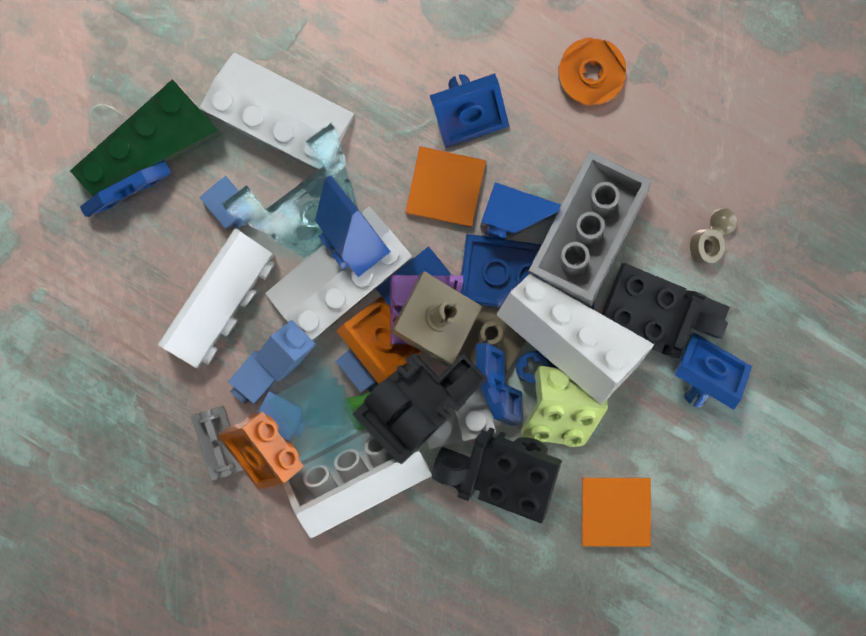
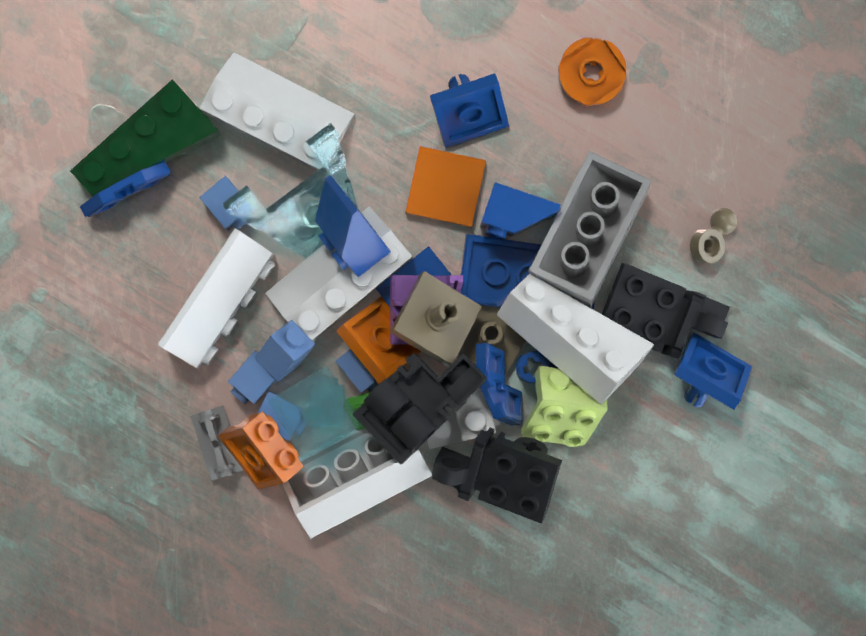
orange tile [581,477,651,547] -> none

